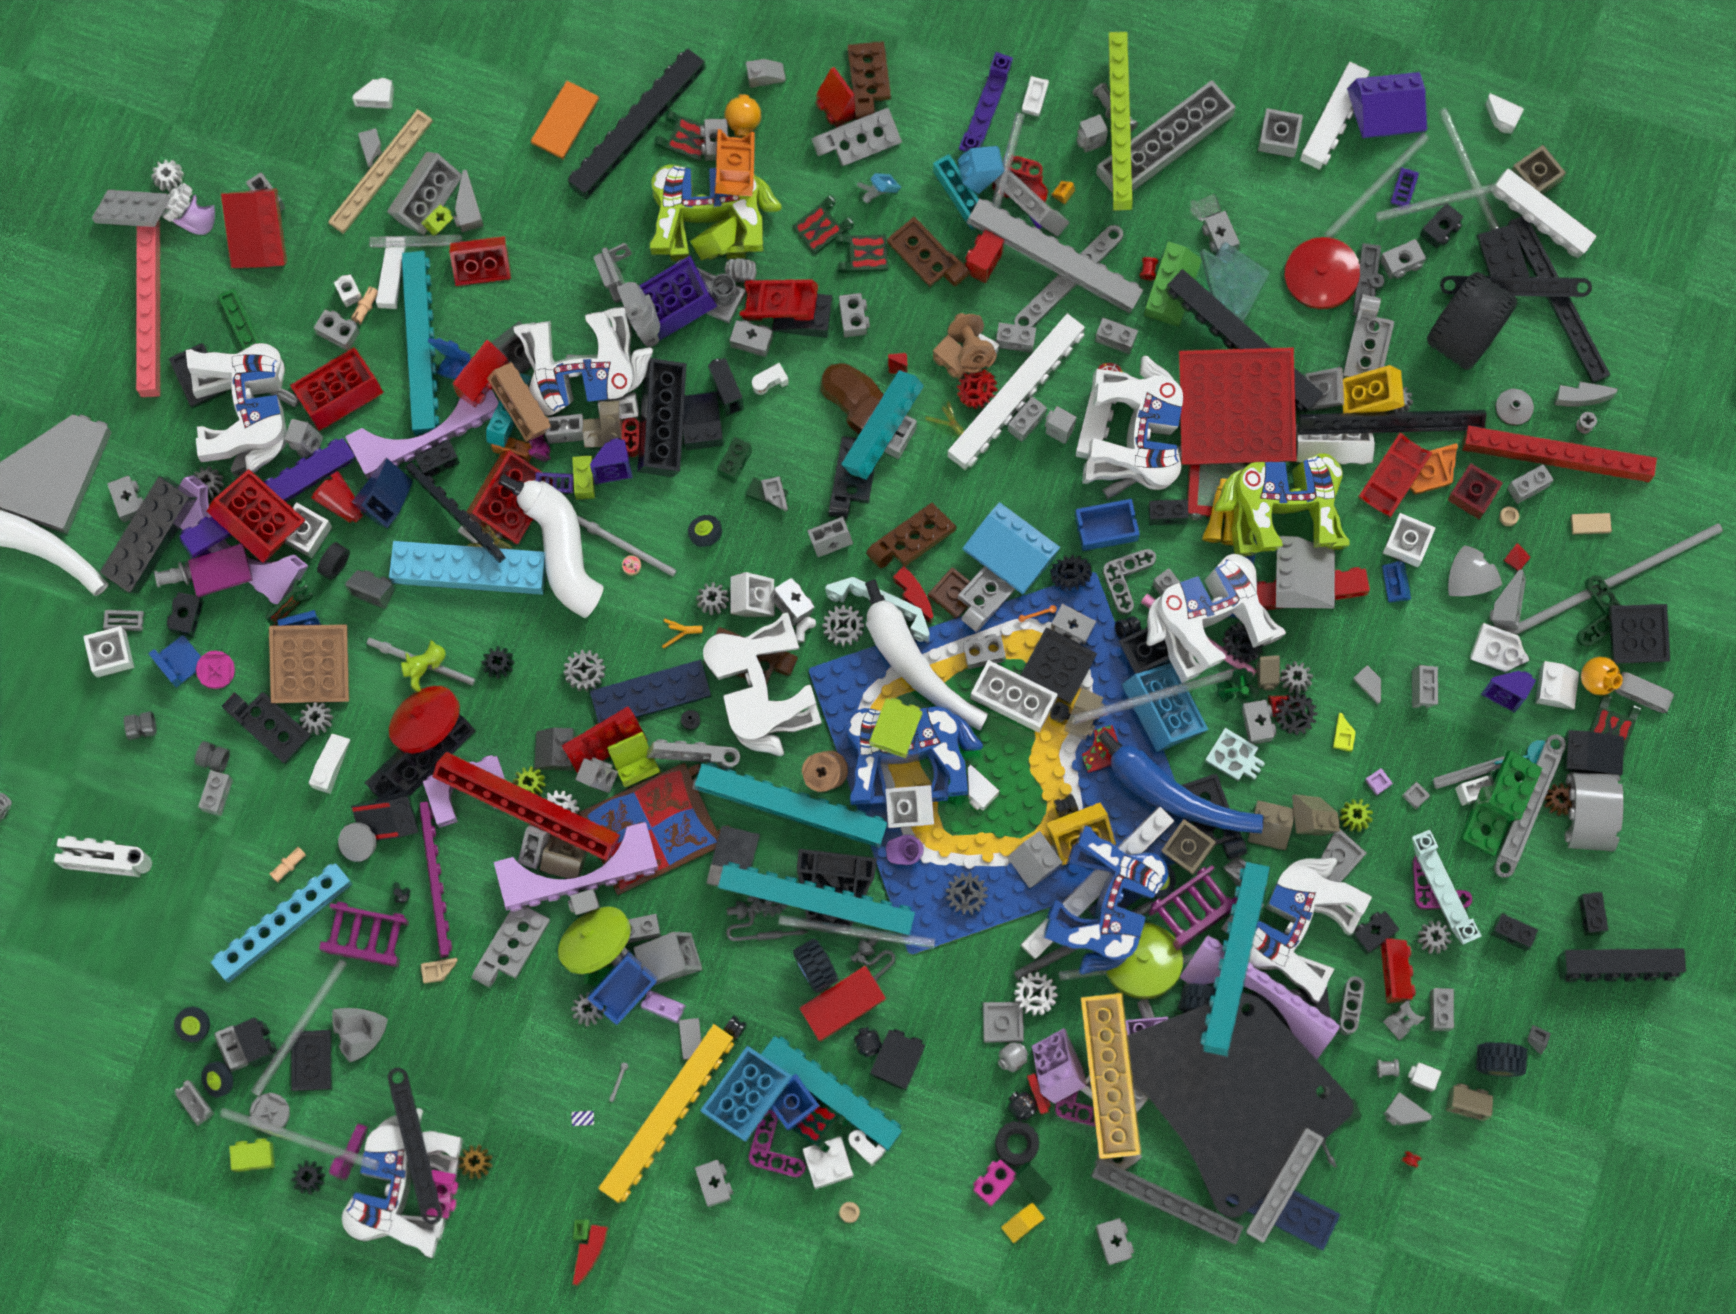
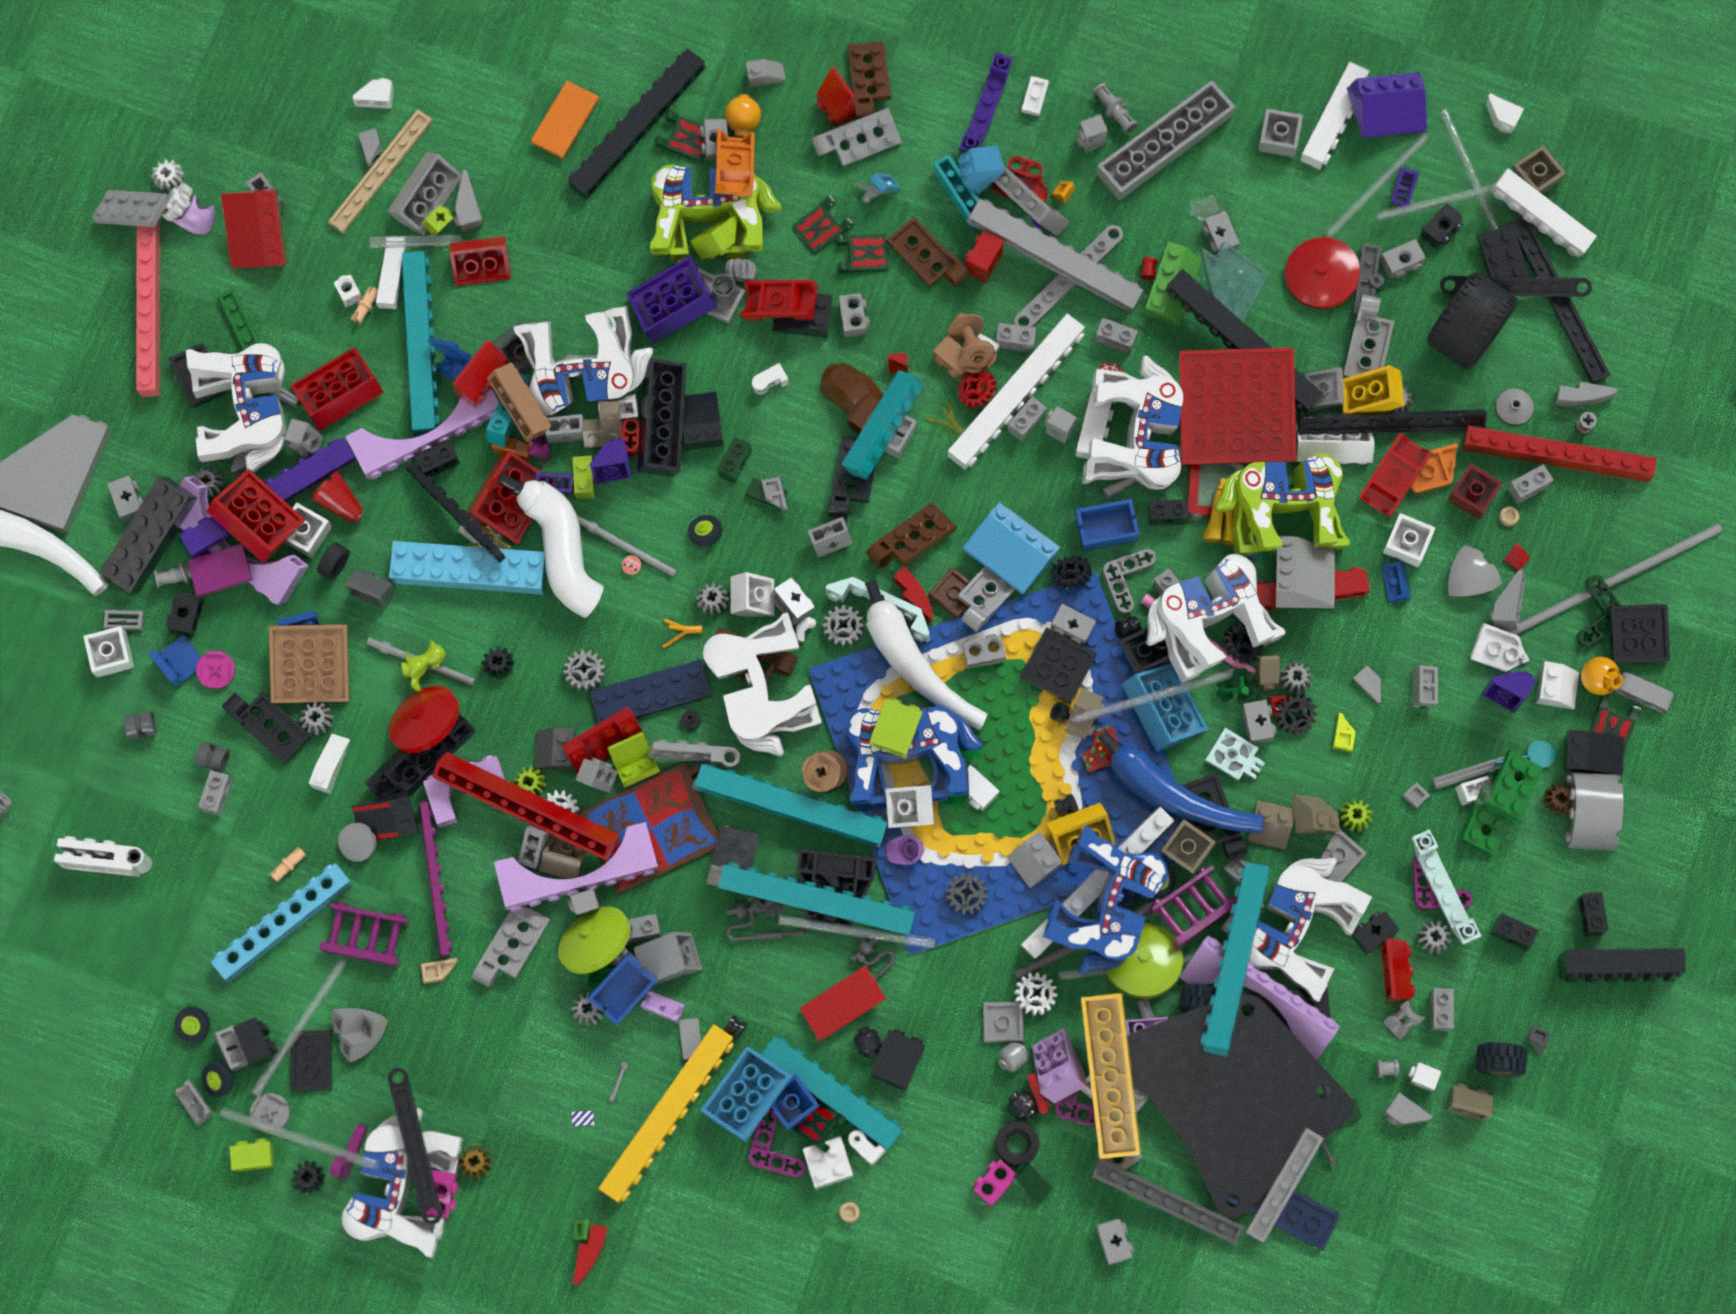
dark green flag [265,579,313,626] -> none
light grey brick [314,310,360,351] -> none
dark blue slope [352,458,413,528] -> none
black plate [393,882,411,903] -> none
light grey piece [594,243,660,347] -> none
light grey brick [695,1160,733,1207] -> none
black brick [708,358,744,416] -> none
light grey brick [730,320,773,357] -> none
black wheel [793,938,838,993] -> none
white brick [970,660,1058,733] -> none
clear piece [992,112,1025,210] -> none
yellow slope [1001,1203,1045,1243] -> none
orange hinge [1018,605,1057,622] -> none
lime brick [1108,32,1132,210] -> none
light grey beam [1338,977,1364,1035] -> none
lavender tile [1365,769,1393,796] -> none
red bush [1401,1151,1422,1168] -> none
light grey plate [1494,734,1566,878] -> none
tan tile [1571,513,1611,534] -> none

